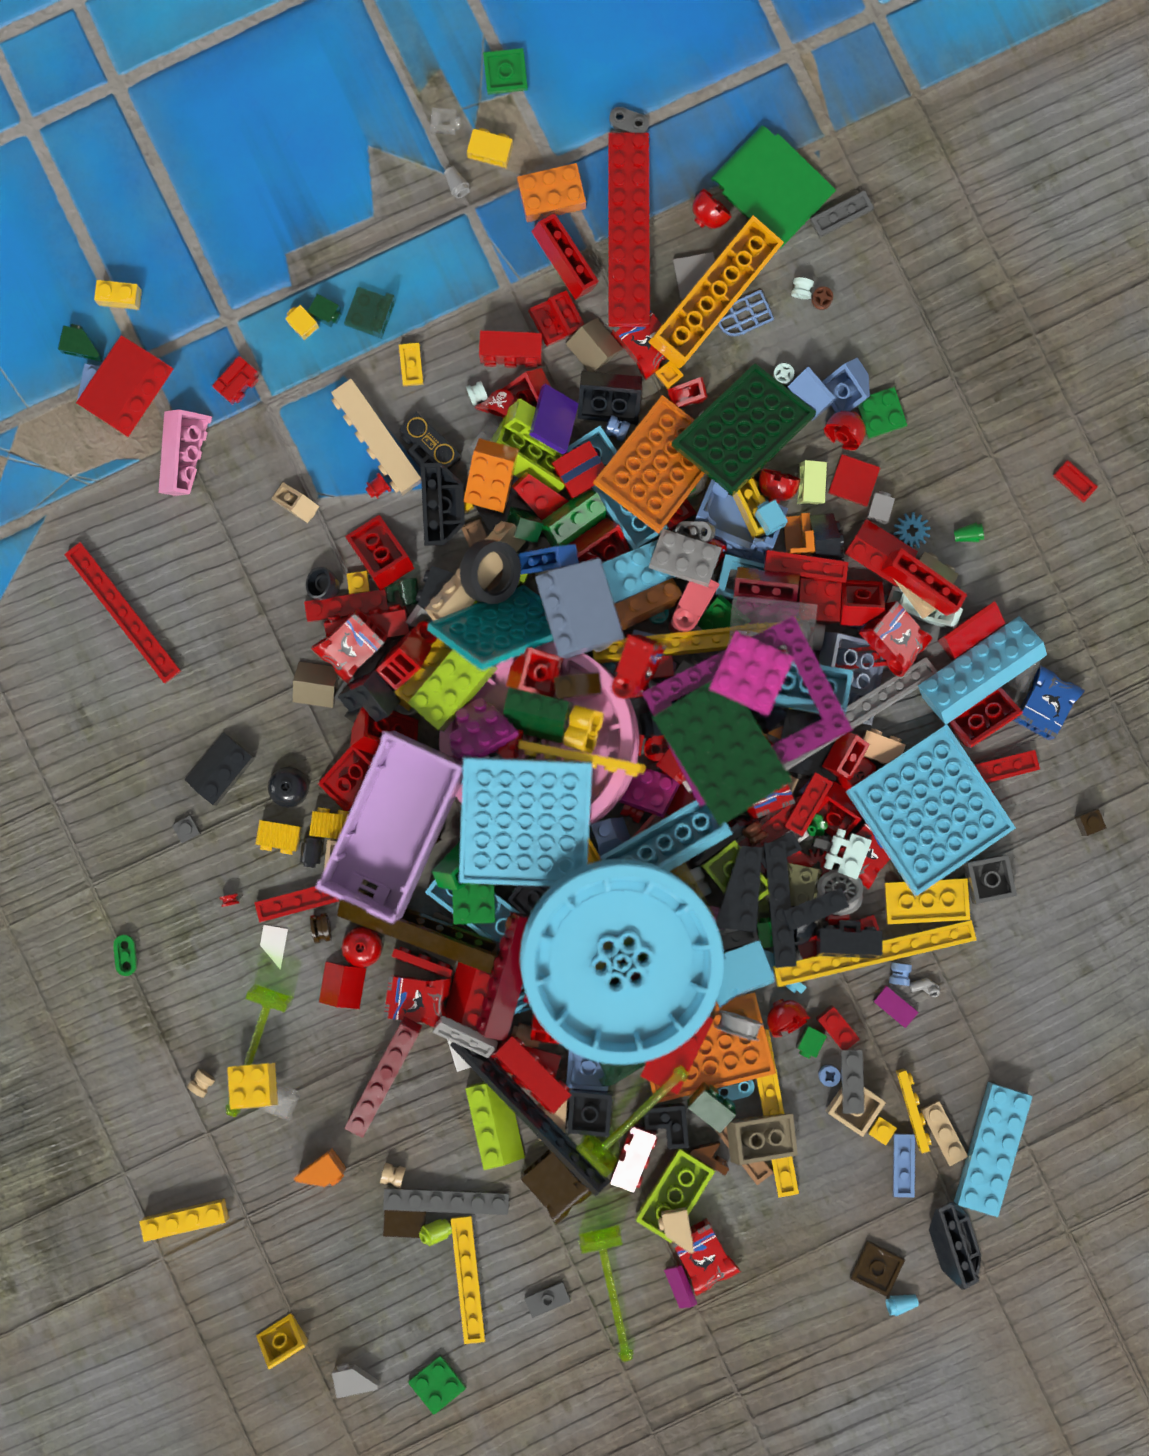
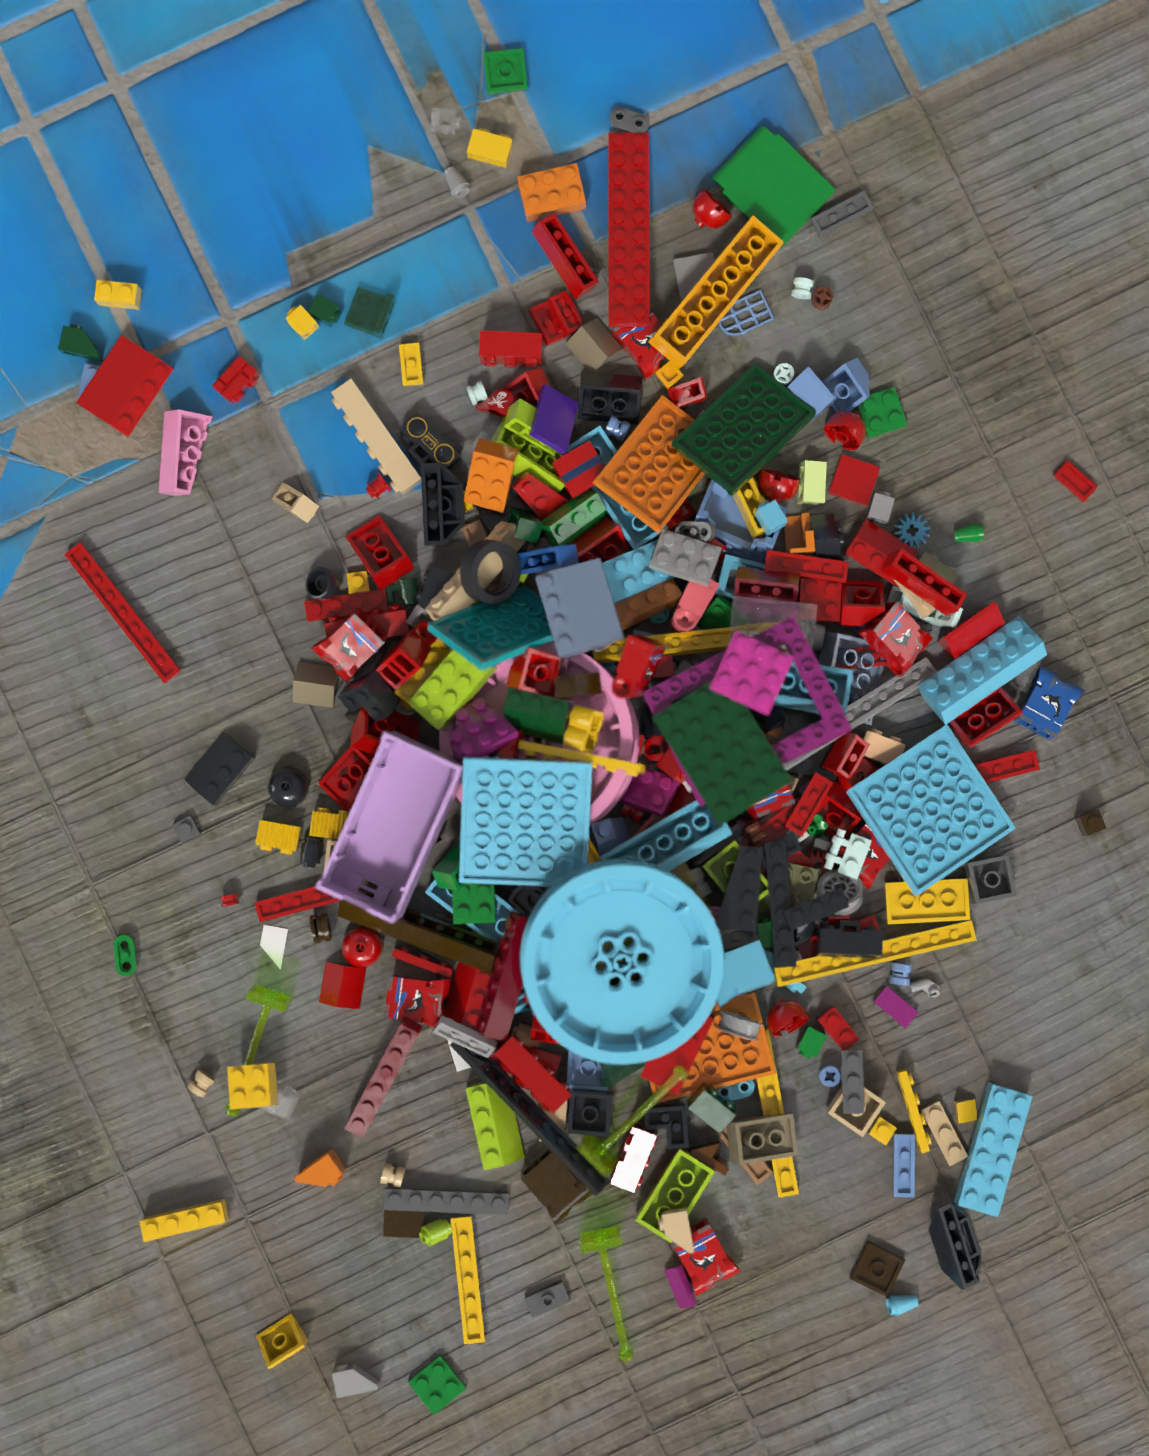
none -> yellow slope [954,1099,977,1123]

